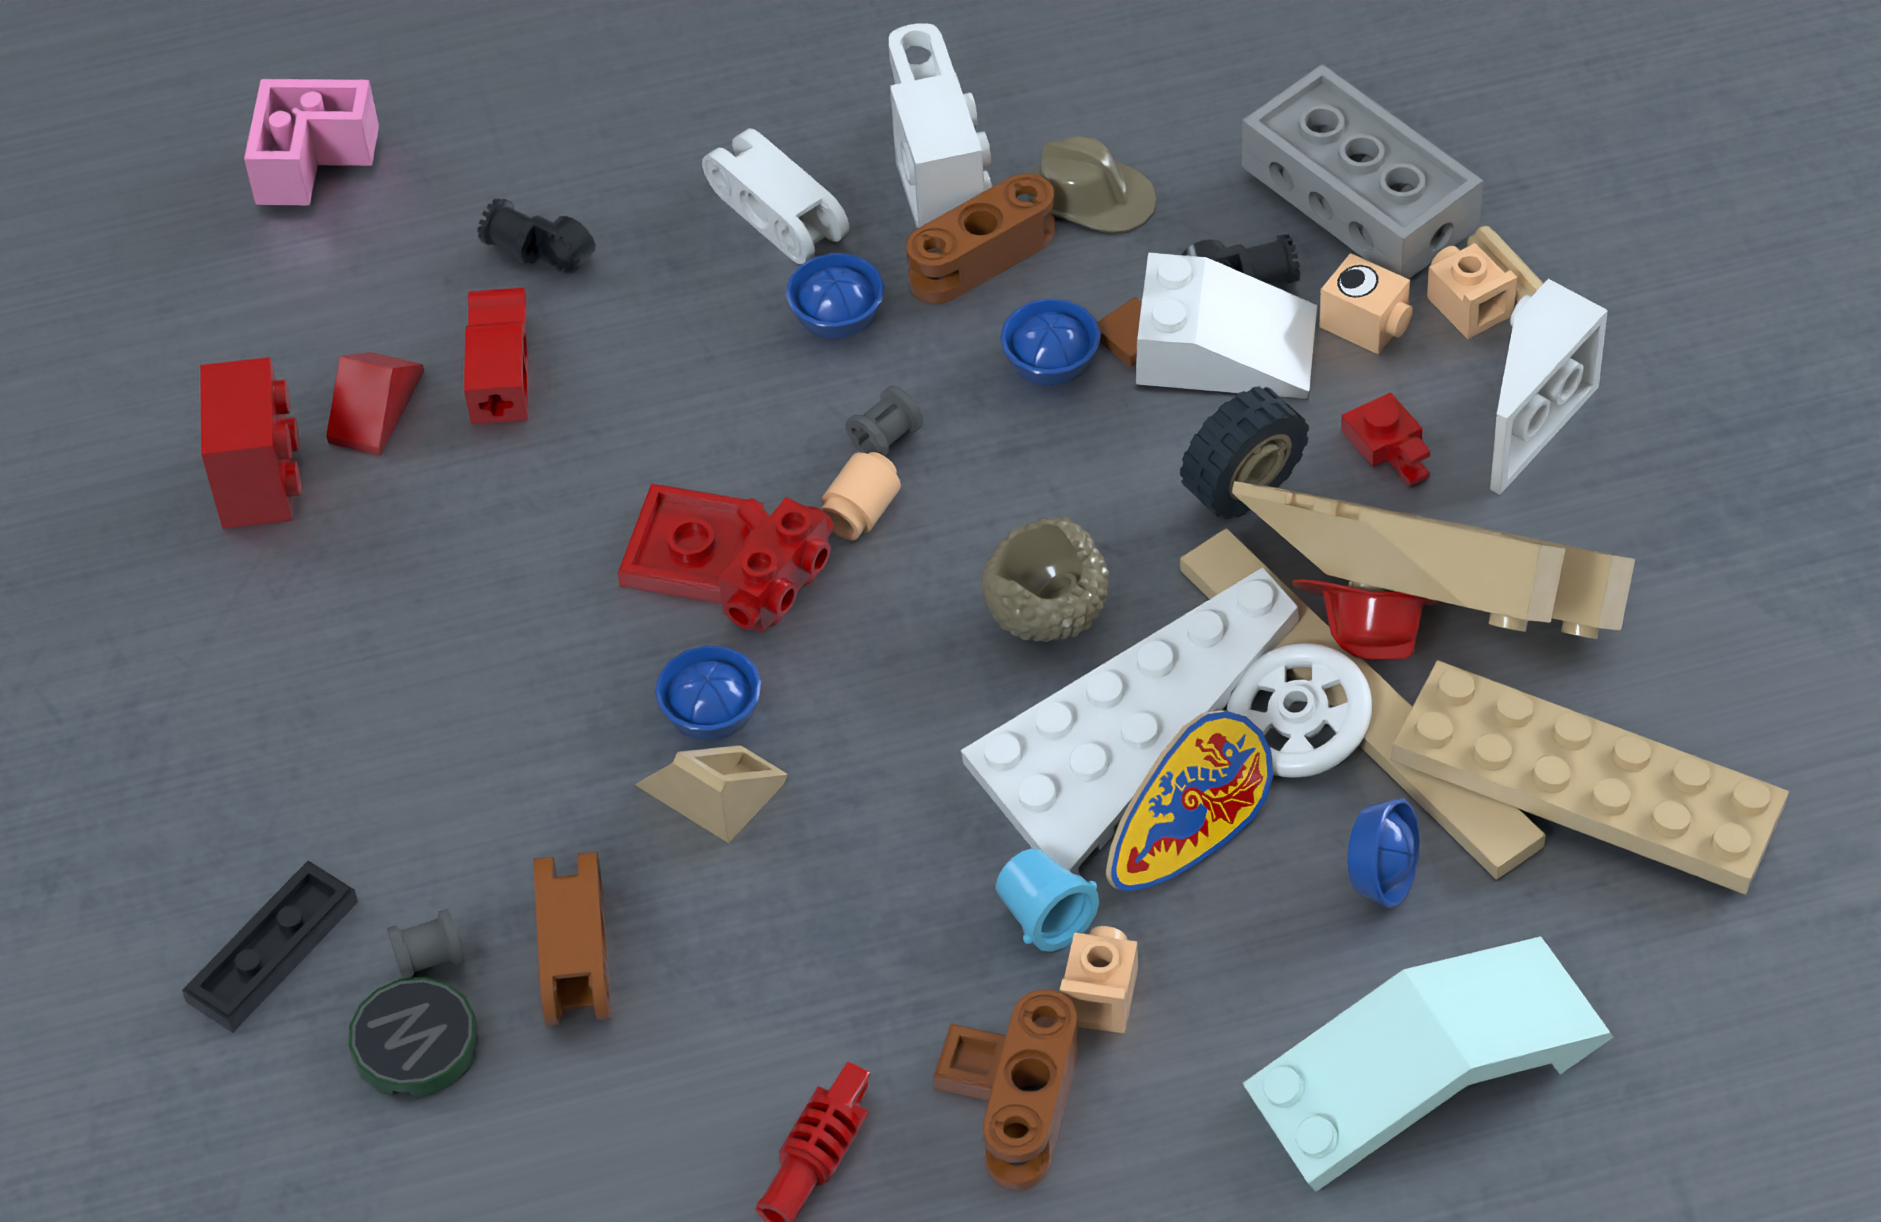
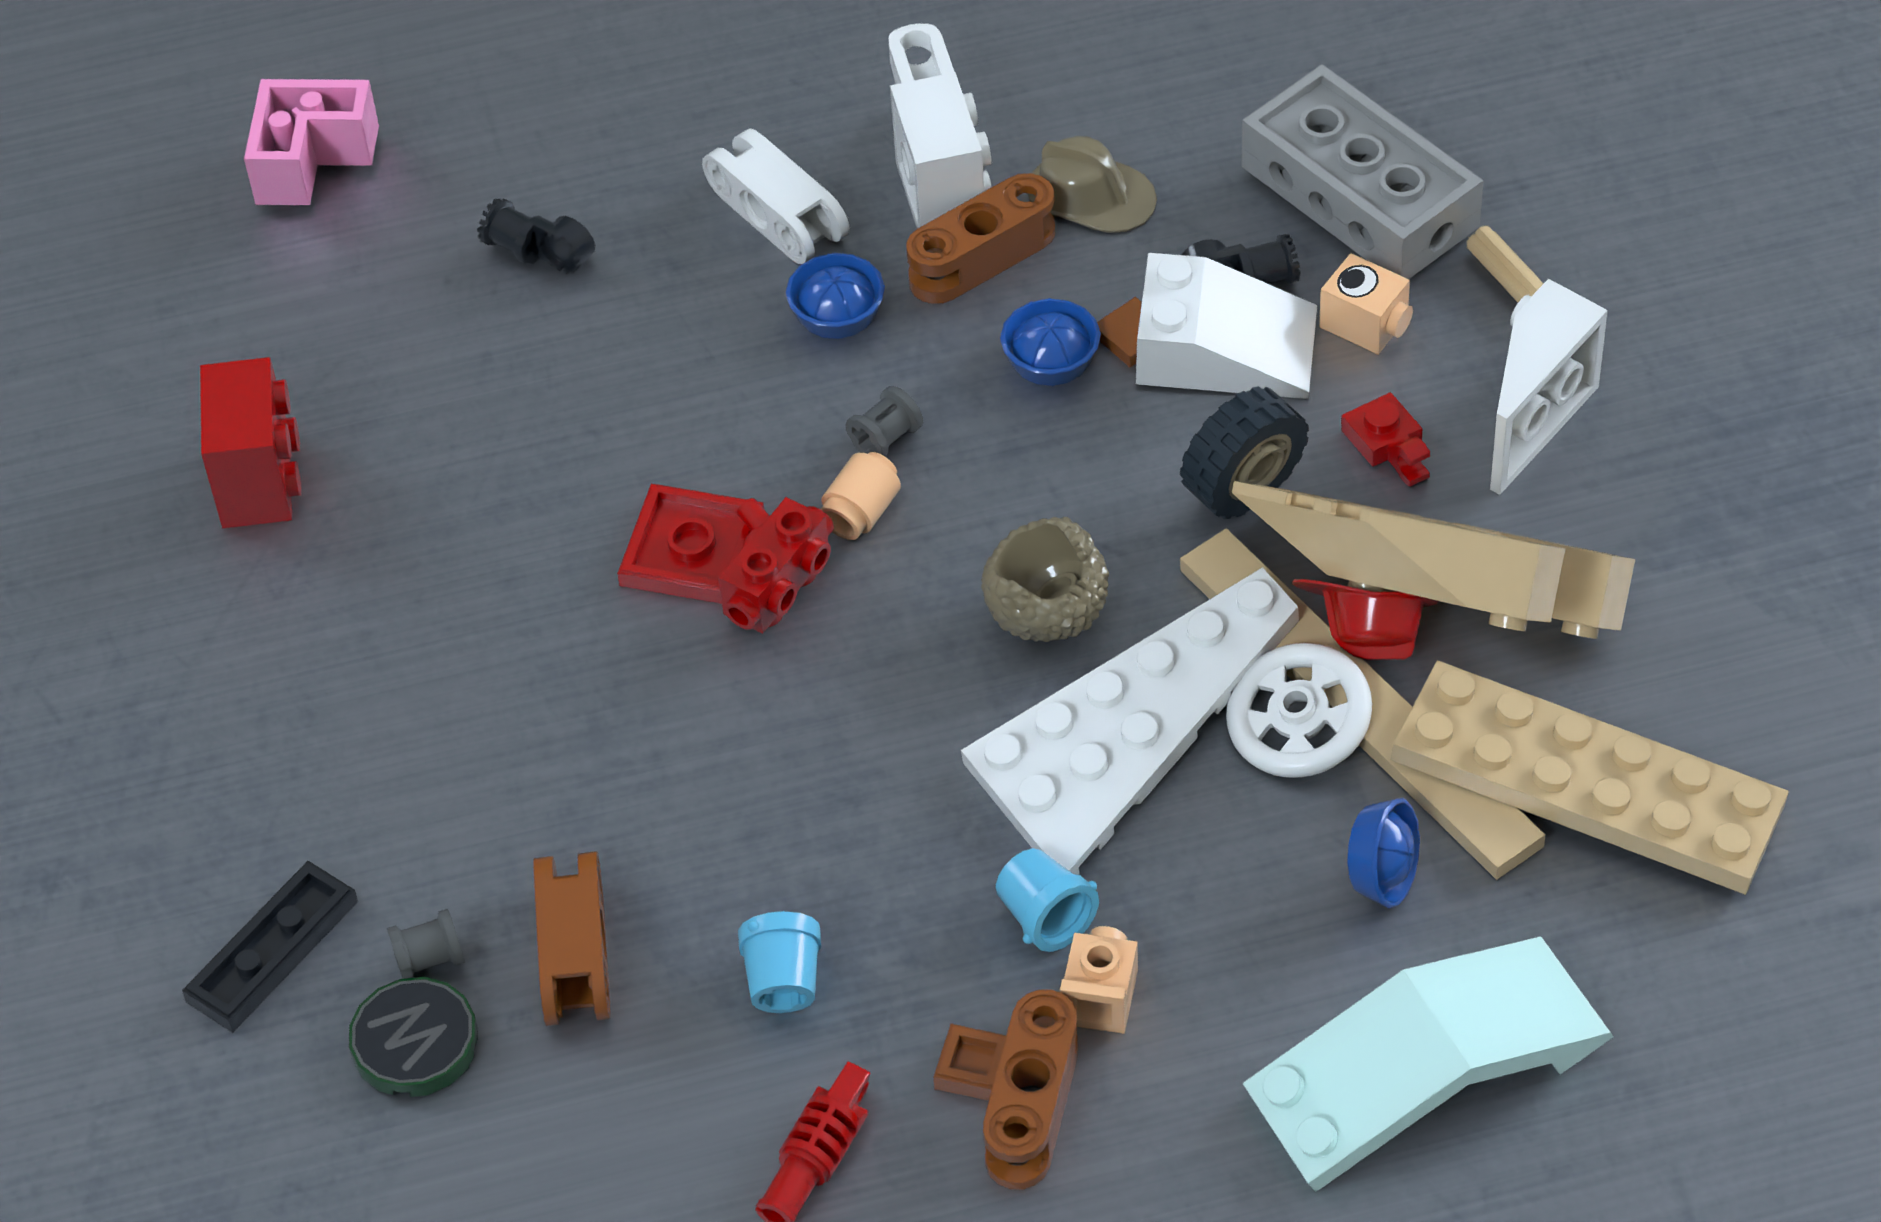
red slope [326,352,425,455] -> none
red piece [464,287,528,424] -> none
tan slope [634,745,788,843] -> none
blue hat [655,645,762,741] -> none
shield [1106,710,1273,891] -> none
light nougat brick [1427,243,1517,340] -> none
none -> medium azure piece [738,911,821,1013]

